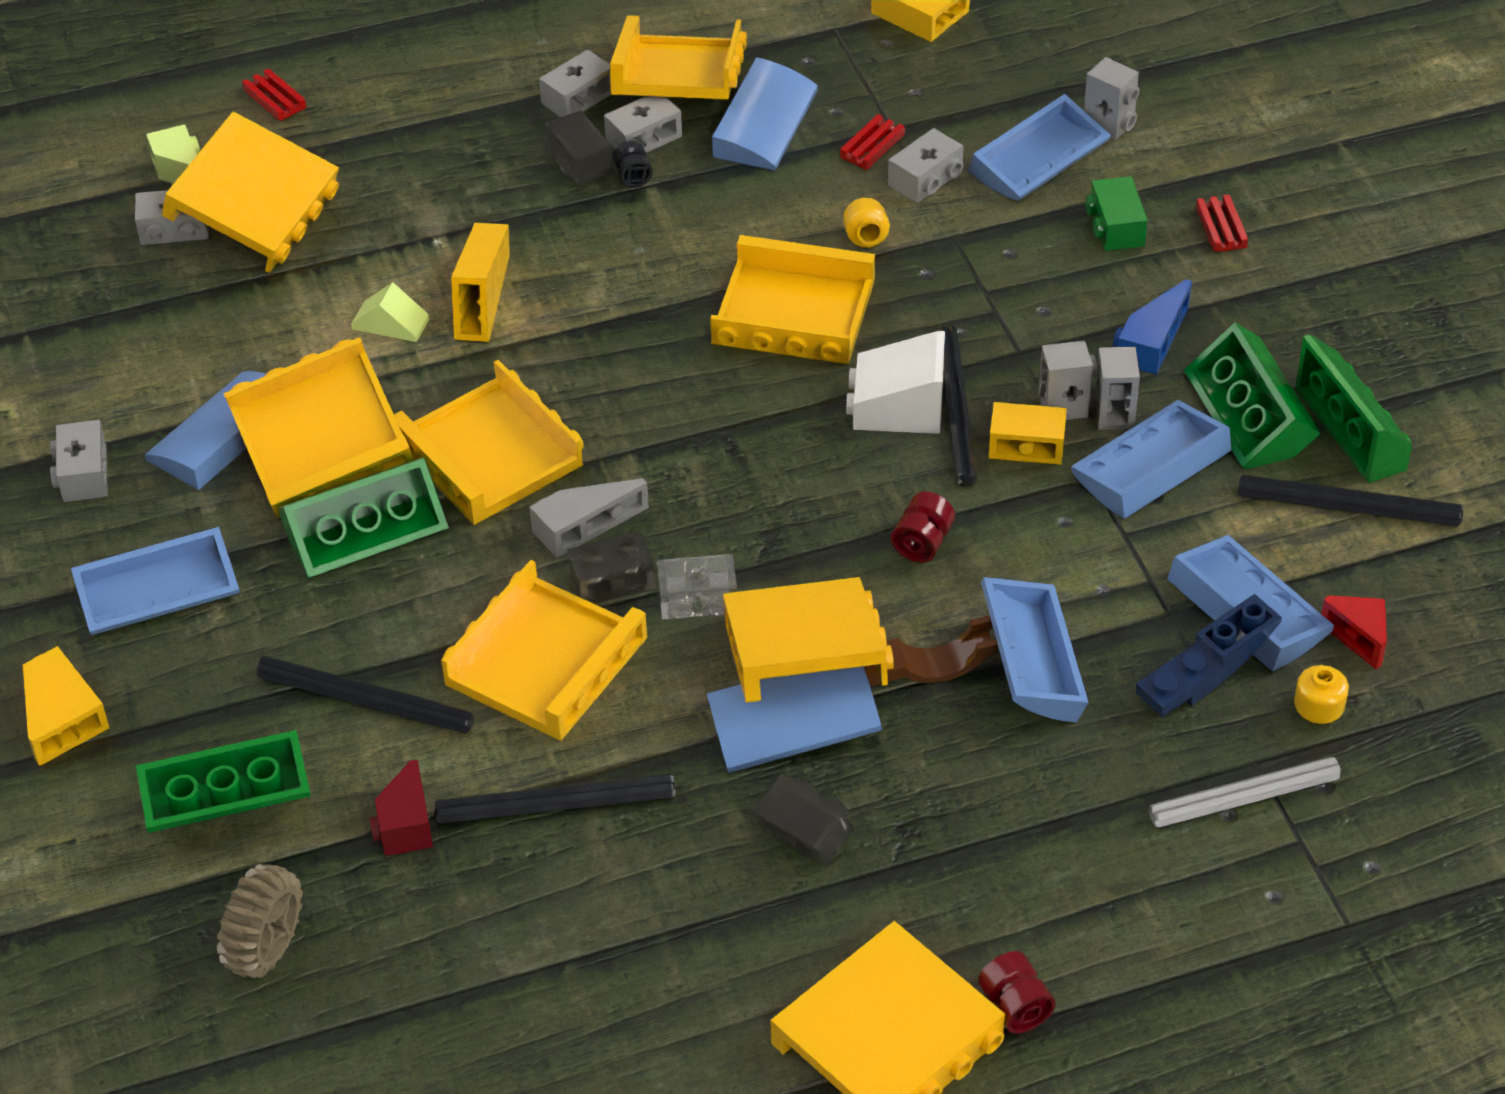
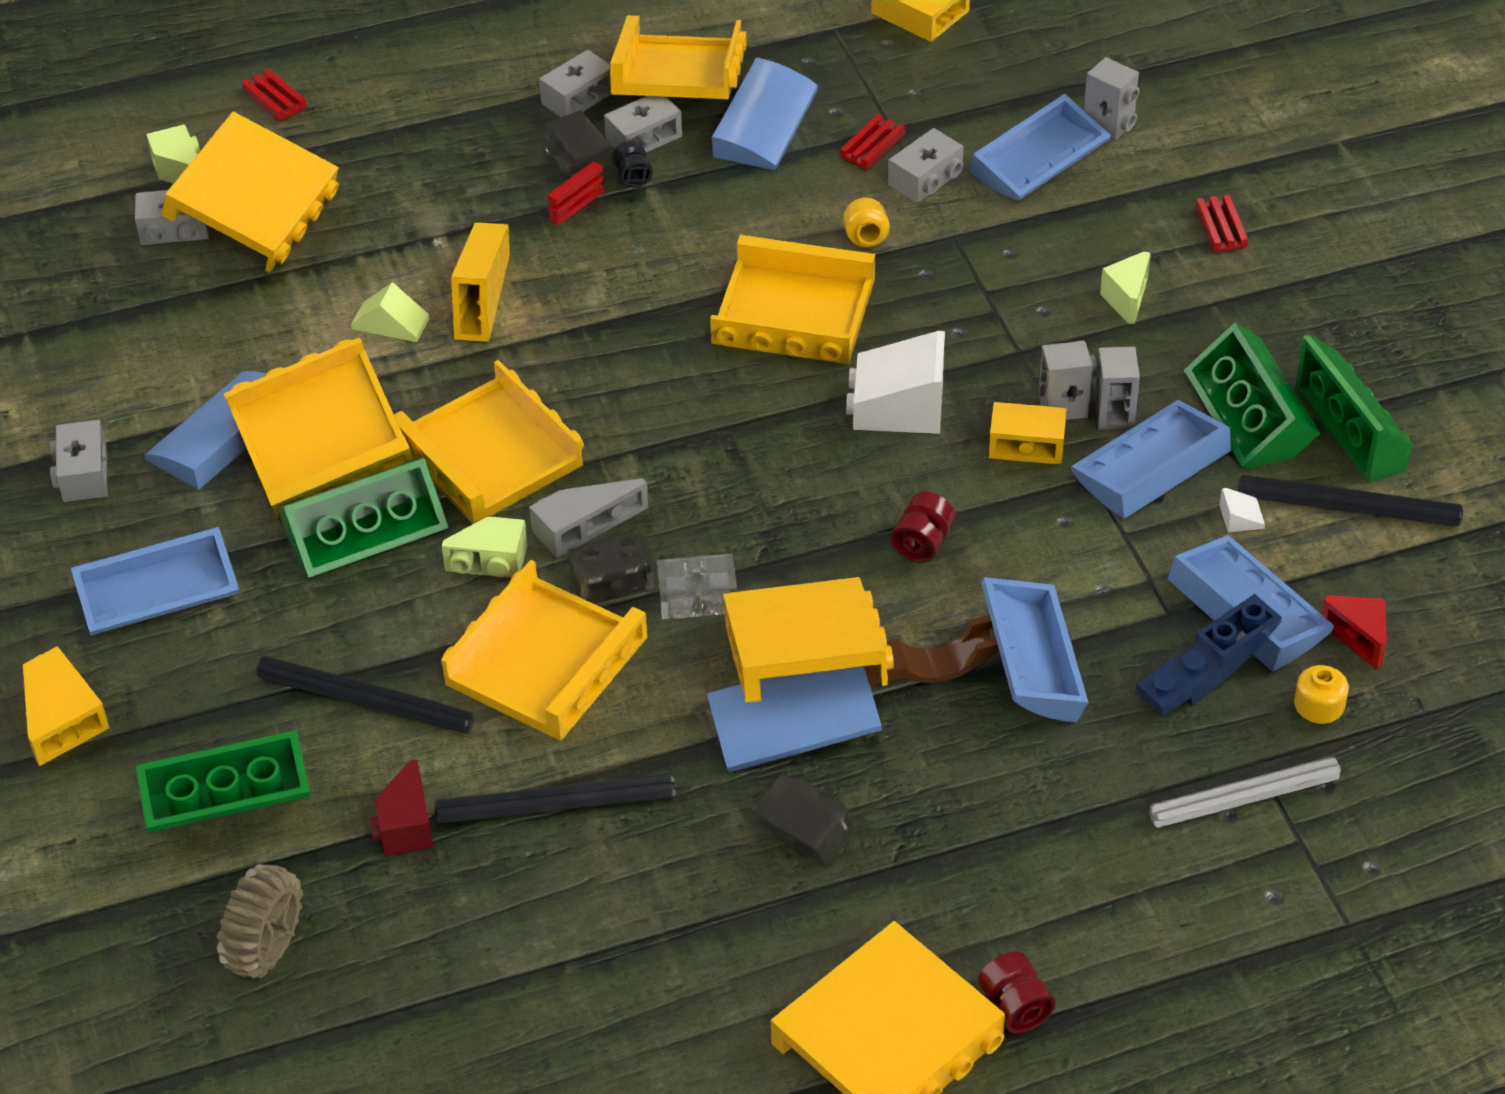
black axle [938,324,977,487] -> none
green brick [1085,176,1148,251] -> none
blue slope [1113,279,1192,375] -> none
none -> yellowish green slope [442,516,528,578]
none -> red tile [547,161,604,226]
none -> yellowish green slope [1100,252,1151,325]
none -> white slope [1219,488,1265,533]

